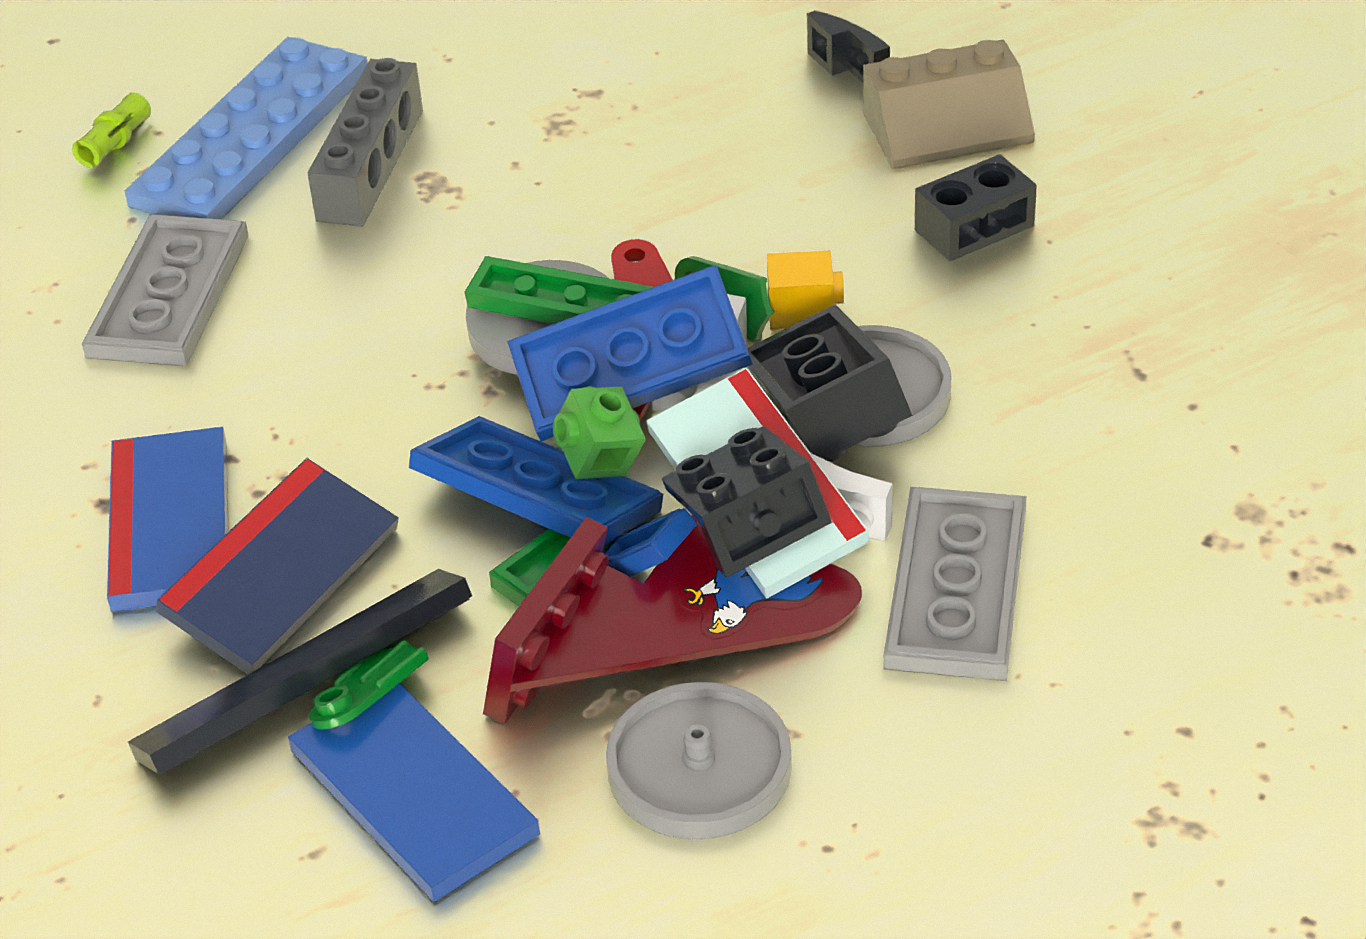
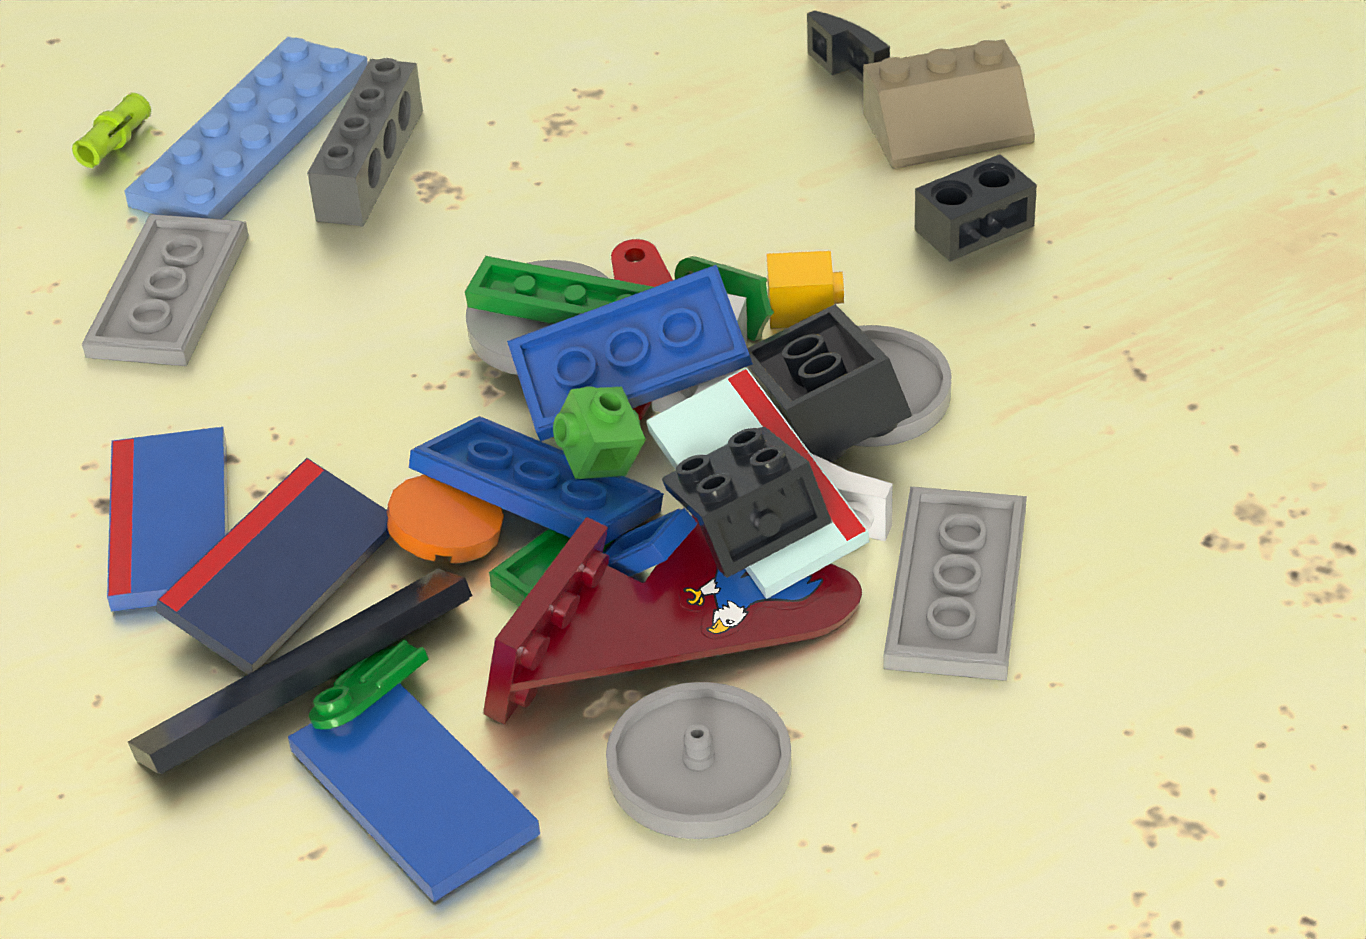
none -> orange tile [387,475,504,563]

